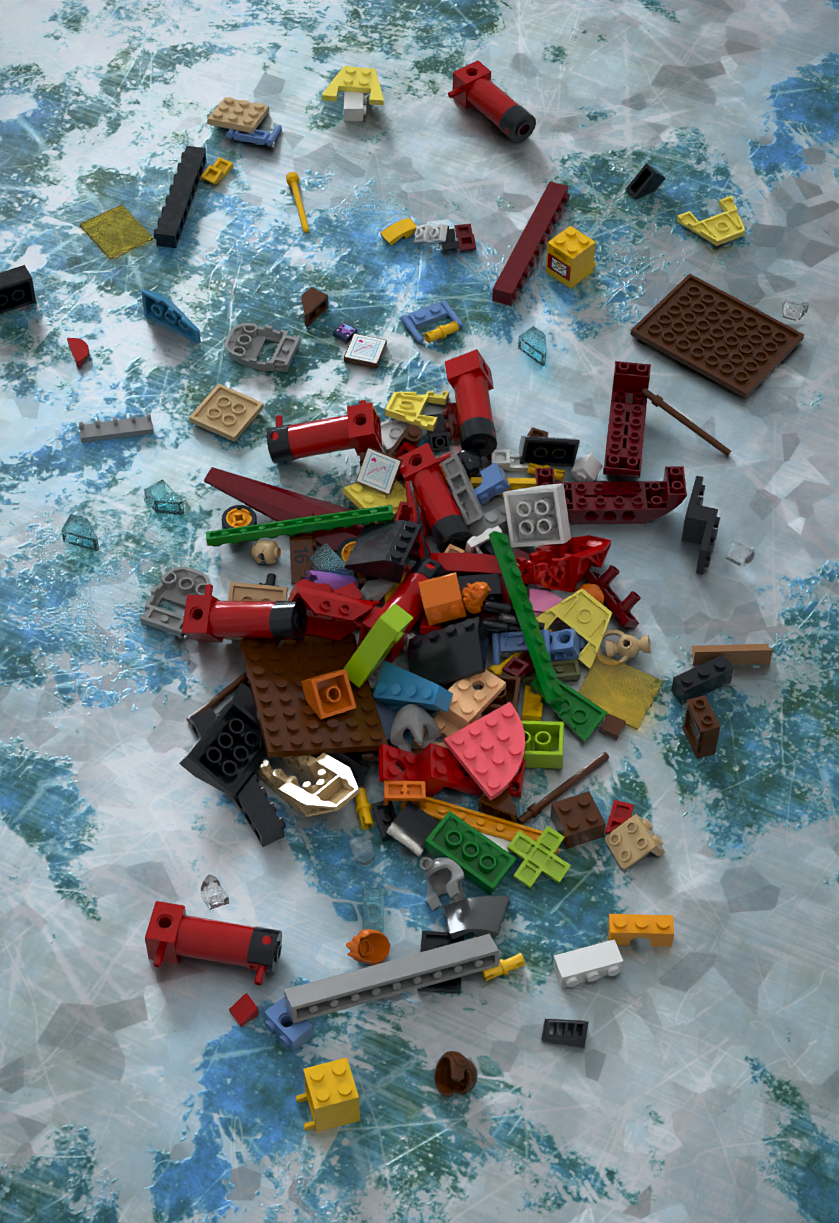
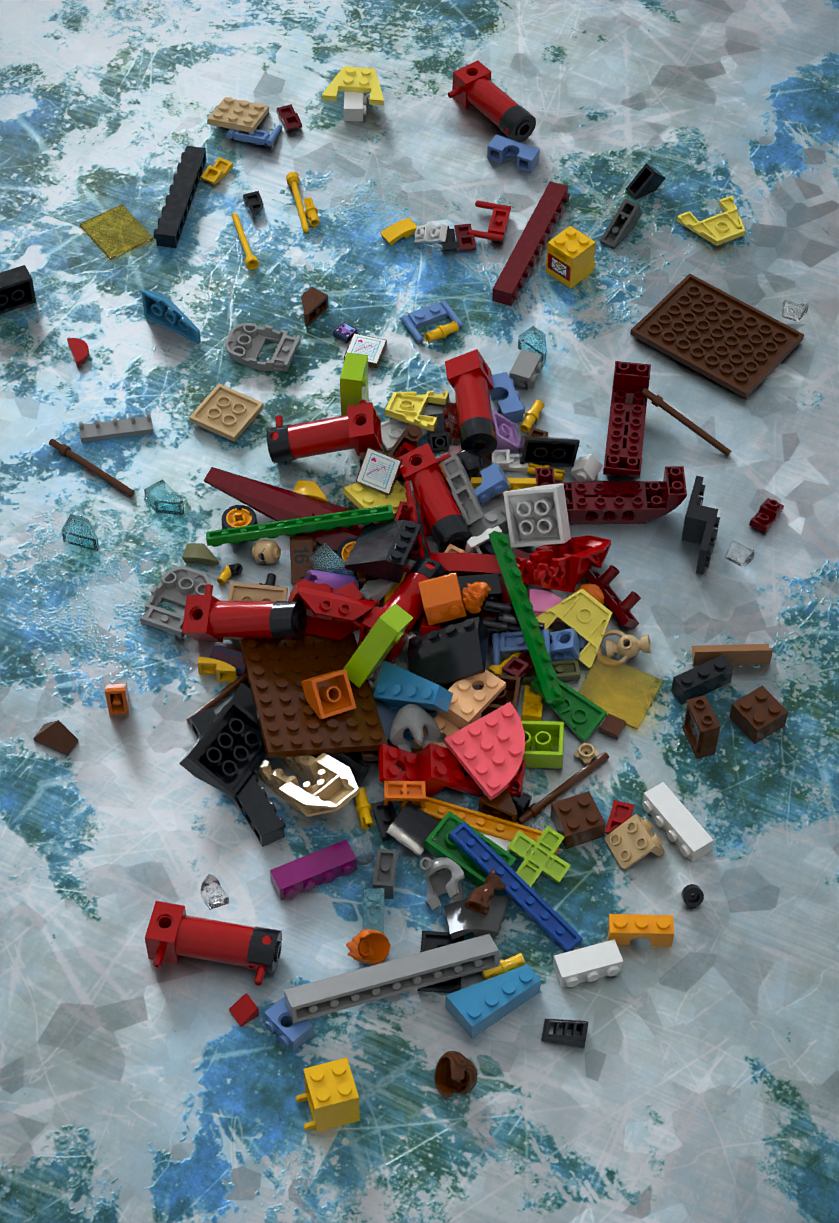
none -> reddish brown slope [33,720,78,756]
none -> reddish brown bar [49,439,135,497]
none -> orange slope [105,683,129,715]
none -> olive slope [182,543,219,566]
none -> yellow slope [197,657,237,682]
none -> slope [209,644,246,676]
none -> arm [217,563,243,585]
none -> yellow piece [232,213,259,270]
none -> black slope [243,191,264,218]
none -> magenta brick [270,840,357,900]
none -> dark red slope [276,104,302,131]
none -> yellow slope [293,481,328,502]
none -> yellow axle [304,197,320,227]
none -> lime brick [340,352,369,416]
none -> dark grey panel [372,848,398,899]
none -> dark azure wedge [445,964,541,1039]
none -> blue tile [448,822,583,952]
none -> reddish brown animal [464,868,506,915]
none -> red plate [467,200,511,242]
none -> medium blue arch [487,135,540,173]
none -> medium blue arch [489,372,525,423]
none -> lavender slope [492,409,520,453]
none -> light grey hinge [509,349,543,391]
none -> black tile [512,793,532,814]
none -> yellow pin [519,400,545,433]
none -> tan plate [574,743,598,764]
none -> dark grey slope [600,199,643,249]
none -> white brick [642,782,714,862]
none -> black tile [681,884,704,907]
none -> reddish brown brick [729,685,788,744]
none -> dark red slope [749,498,784,533]

